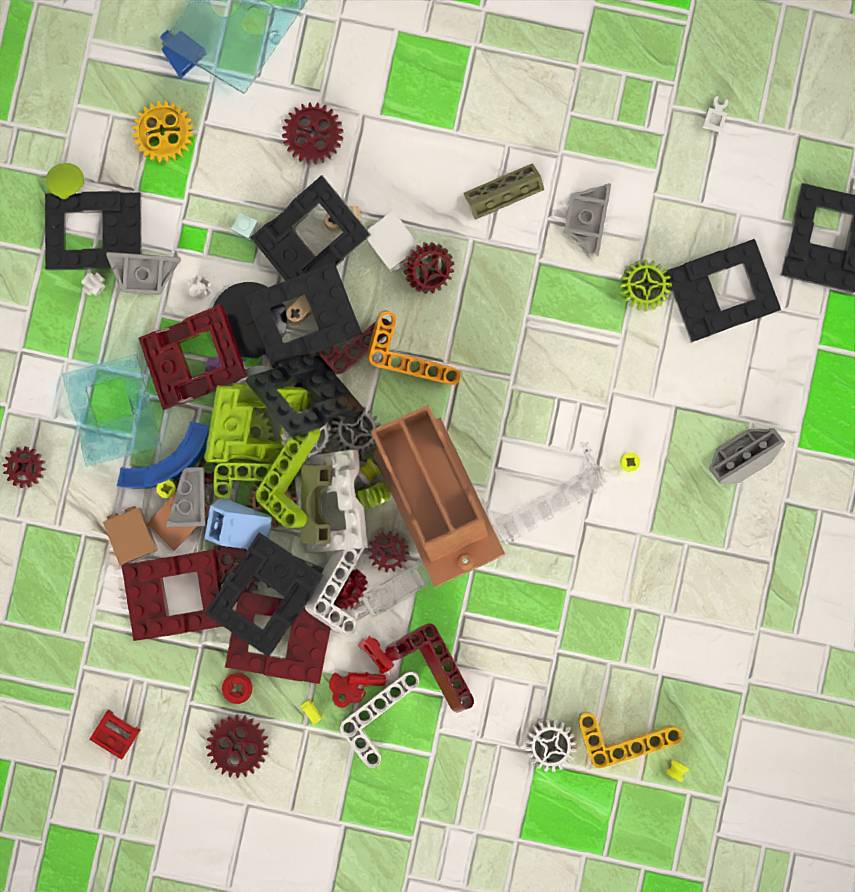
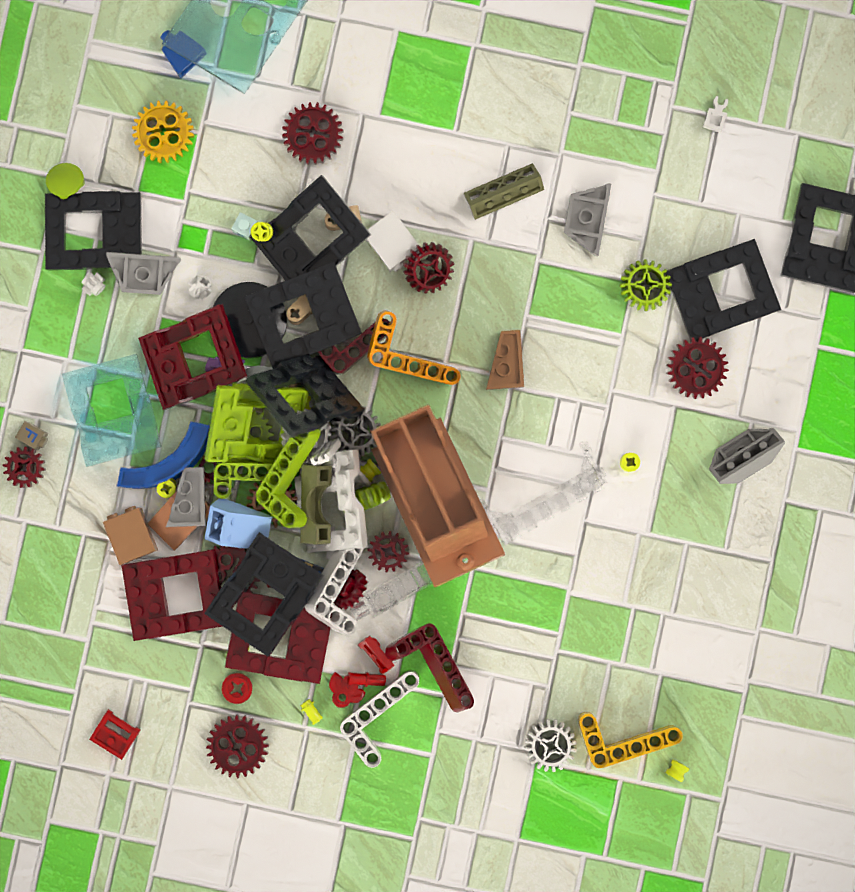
none -> dark tan brick [15,421,48,450]
none -> neon yellow wheel [251,222,273,241]
none -> white tile [310,438,341,466]
none -> medium nougat wing [486,330,524,390]
none -> dark red gear [666,337,729,399]

